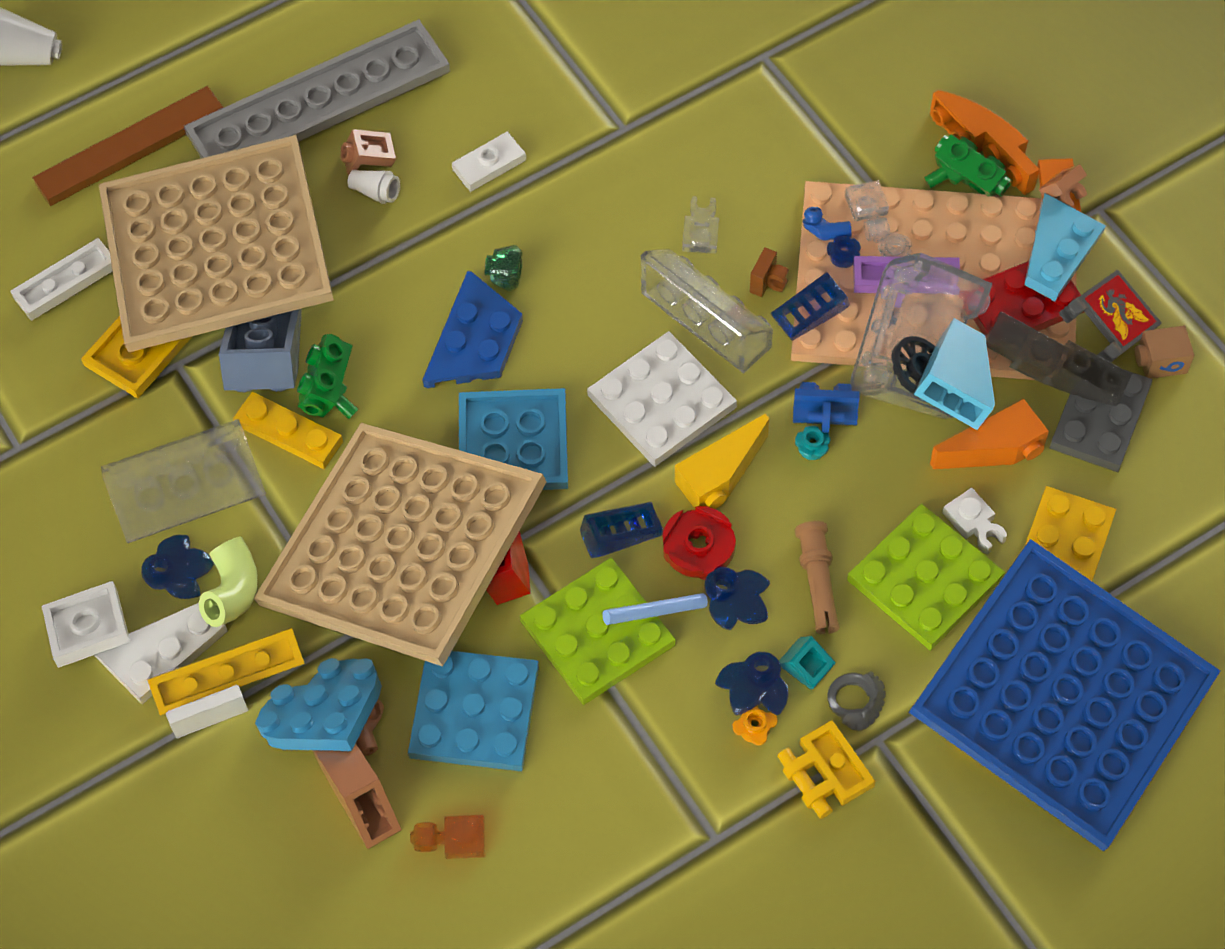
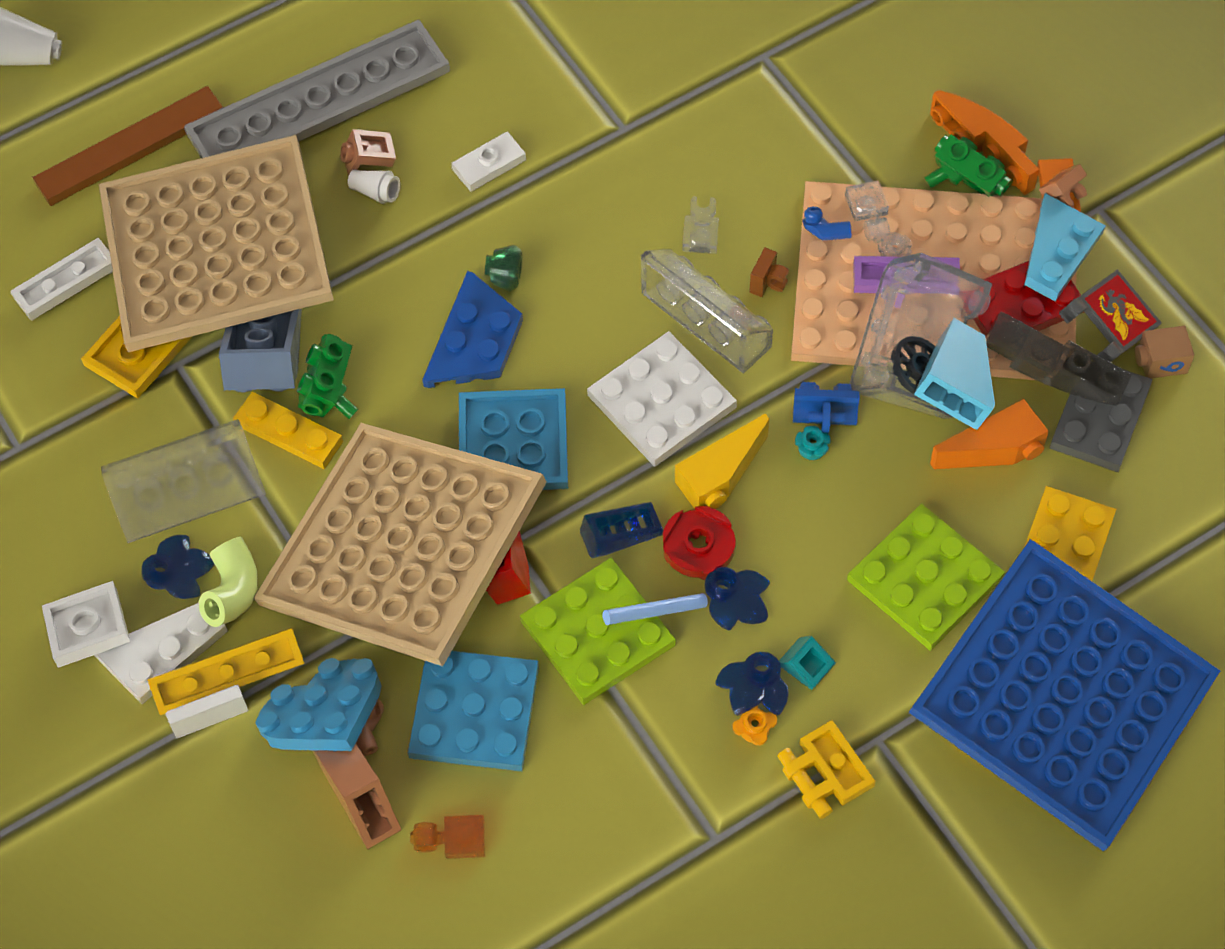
clear blue slope [771,272,850,341] -> none
medium nougat pin [795,521,840,634] -> none
clear blue plate [827,235,861,268] -> none
dark grey piece [827,671,886,731] -> none
white plate [942,488,1007,554] -> none

